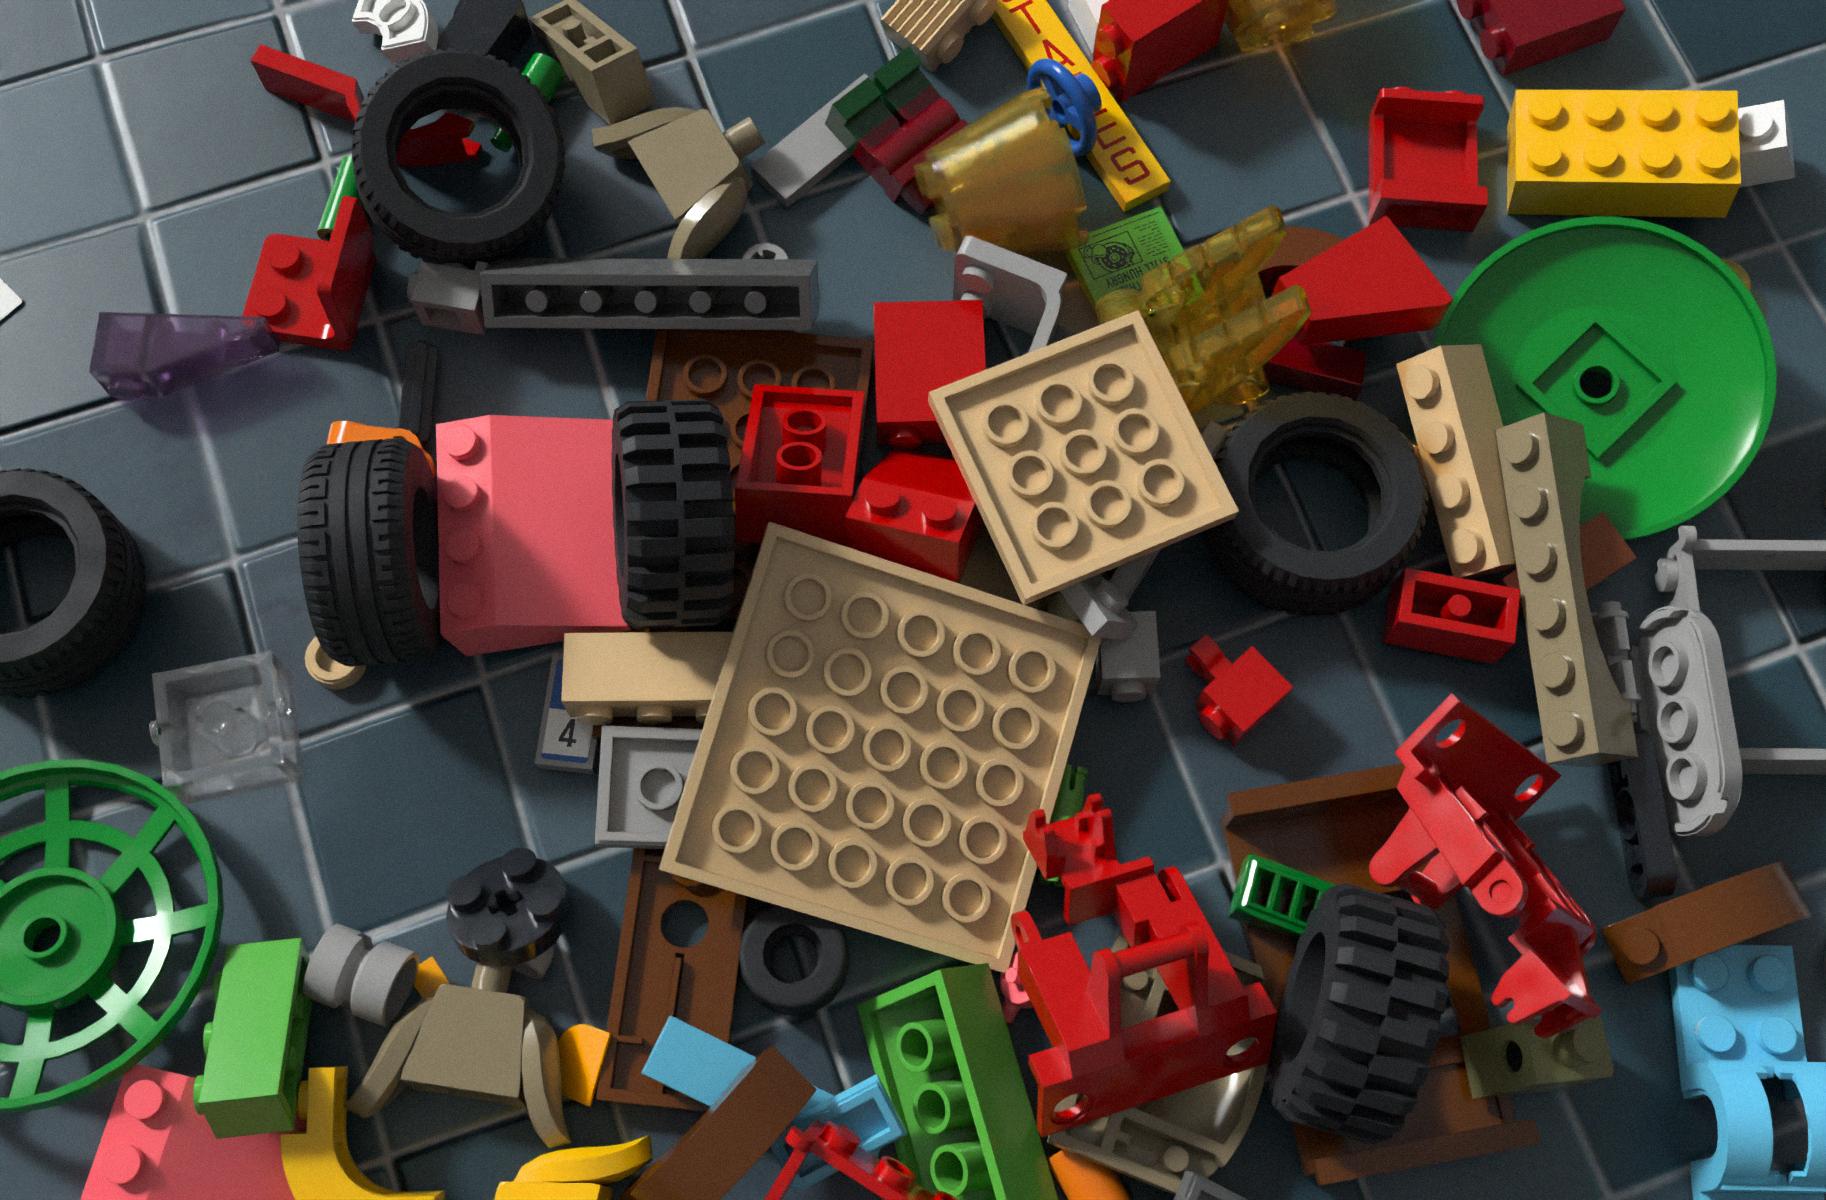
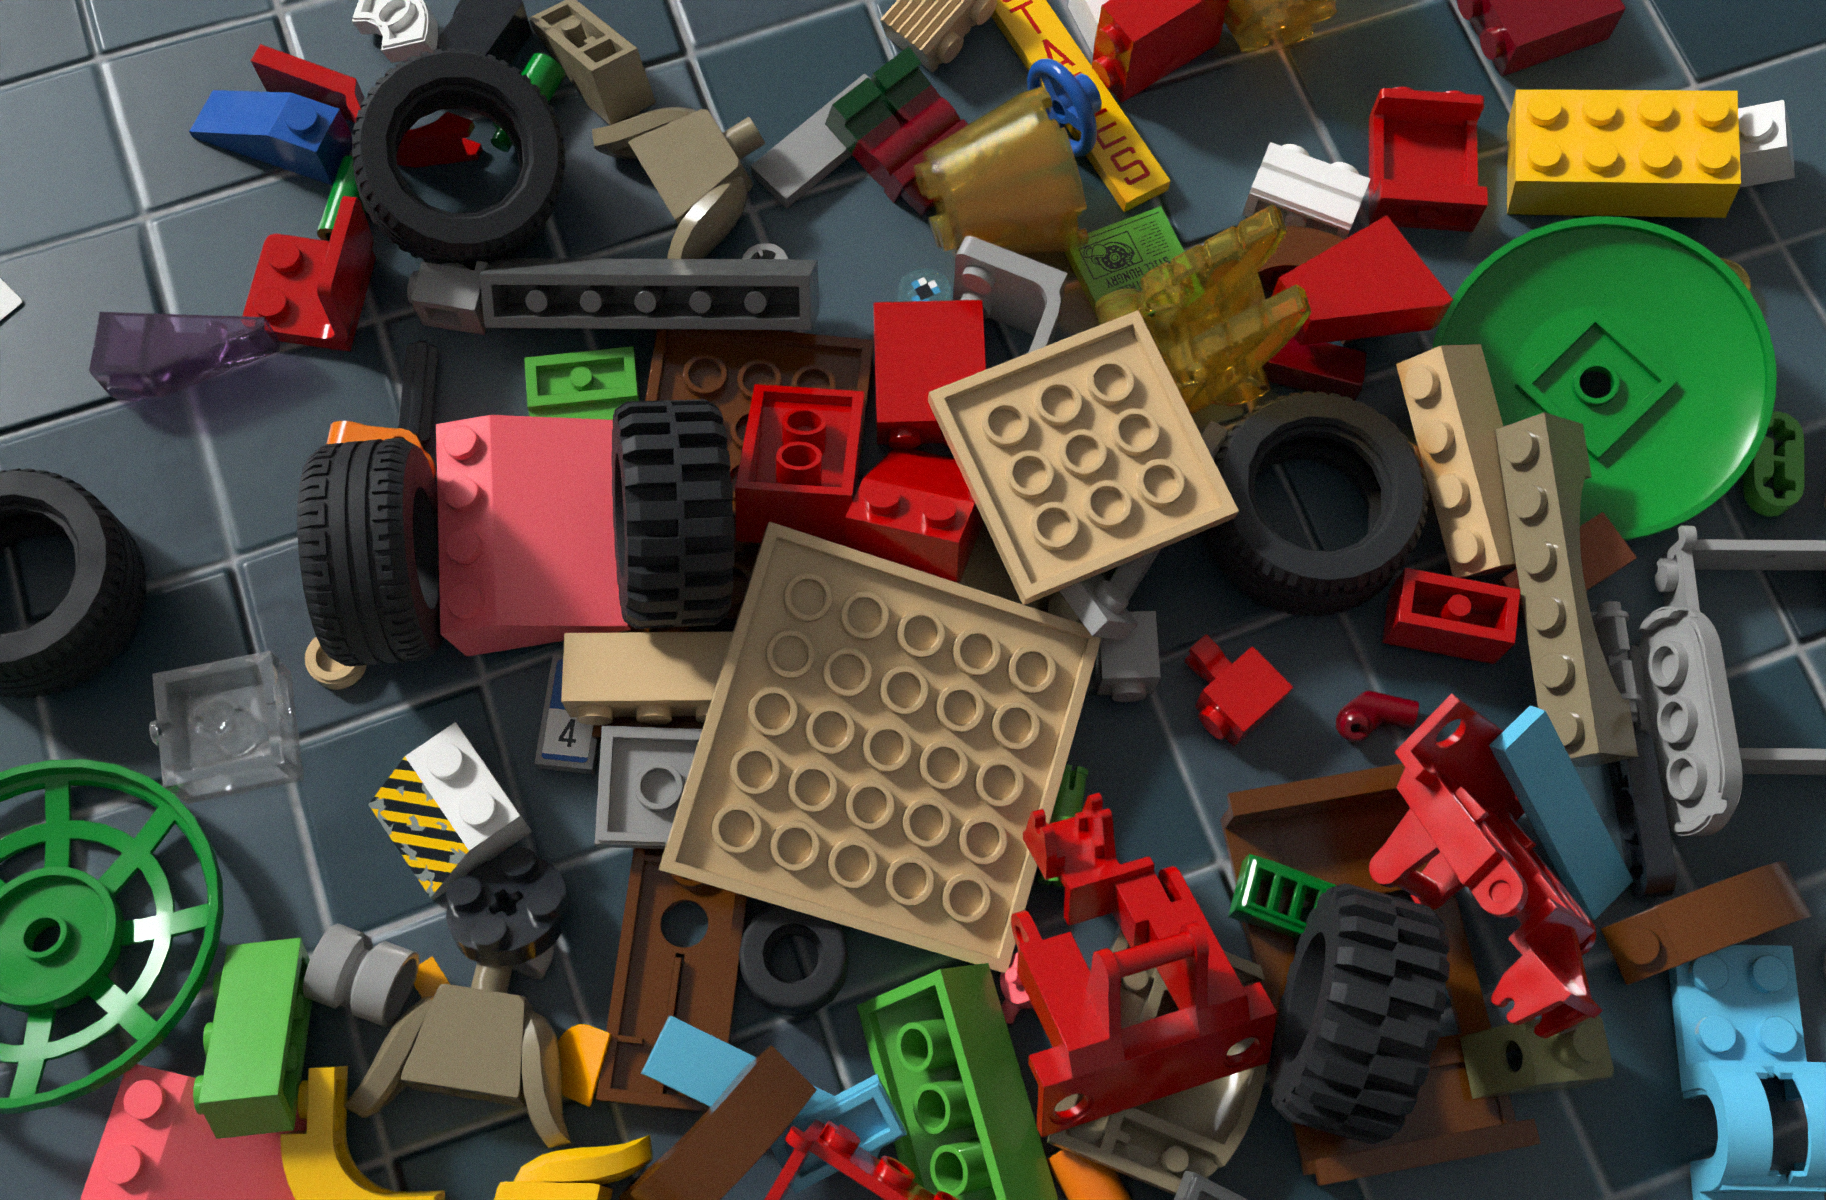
none -> blue slope [189,90,352,186]
none -> slope [368,722,532,900]
none -> bright green plate [524,346,640,420]
none -> clear light blue tile [898,268,951,302]
none -> white brick [1242,142,1370,240]
none -> dark red arm [1335,691,1419,742]
none -> medium azure tile [1489,706,1633,920]
none -> bright green beam [1743,411,1804,517]

